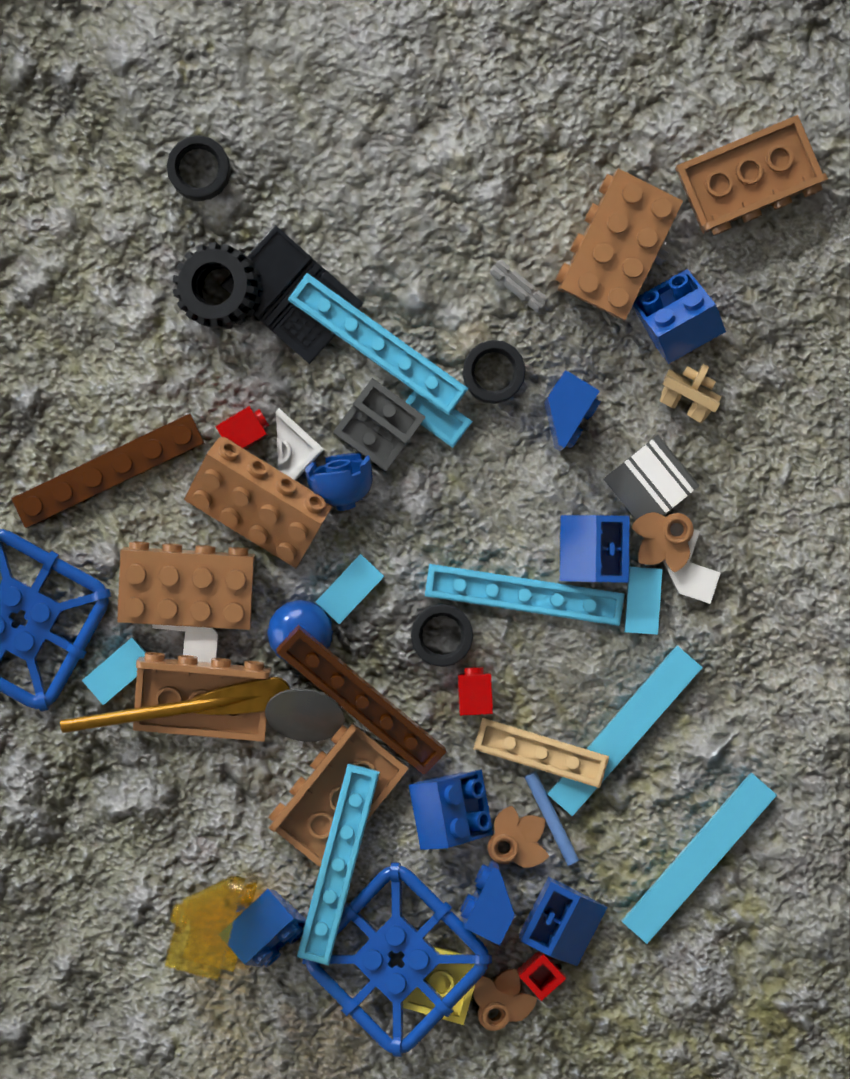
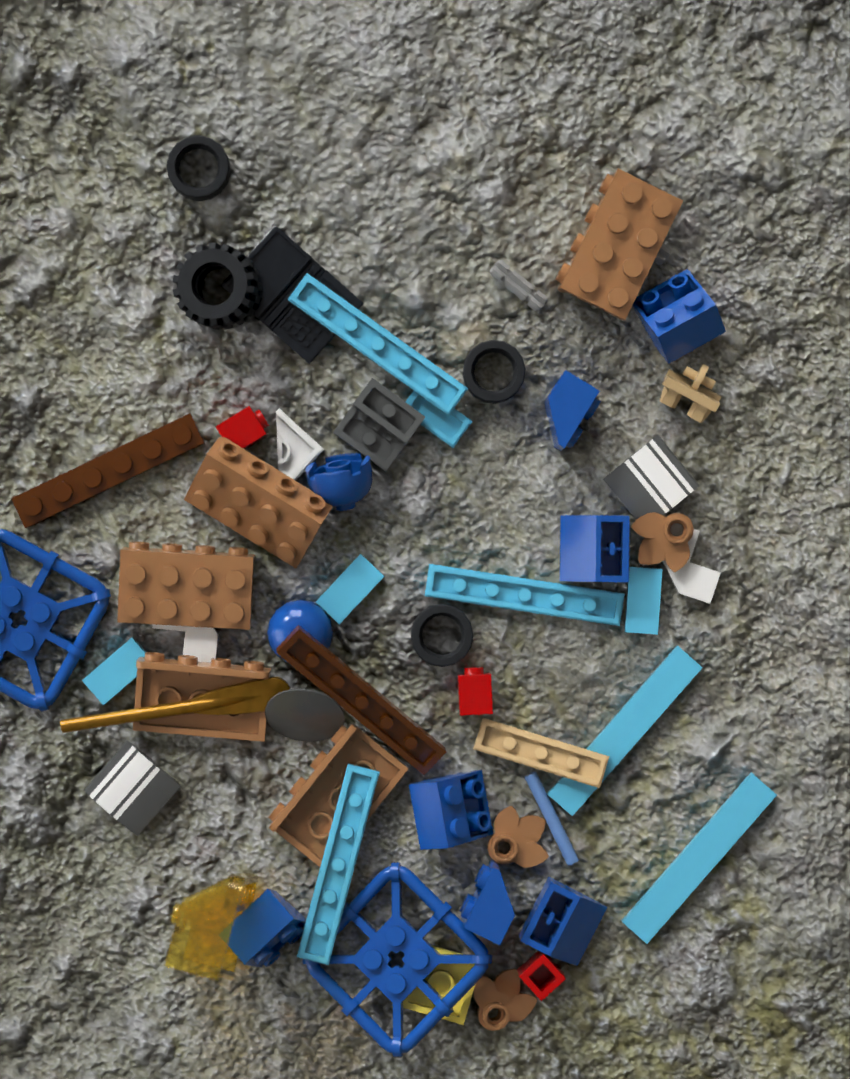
medium nougat bracket [675,115,828,236] -> none
none -> slope [84,740,181,836]

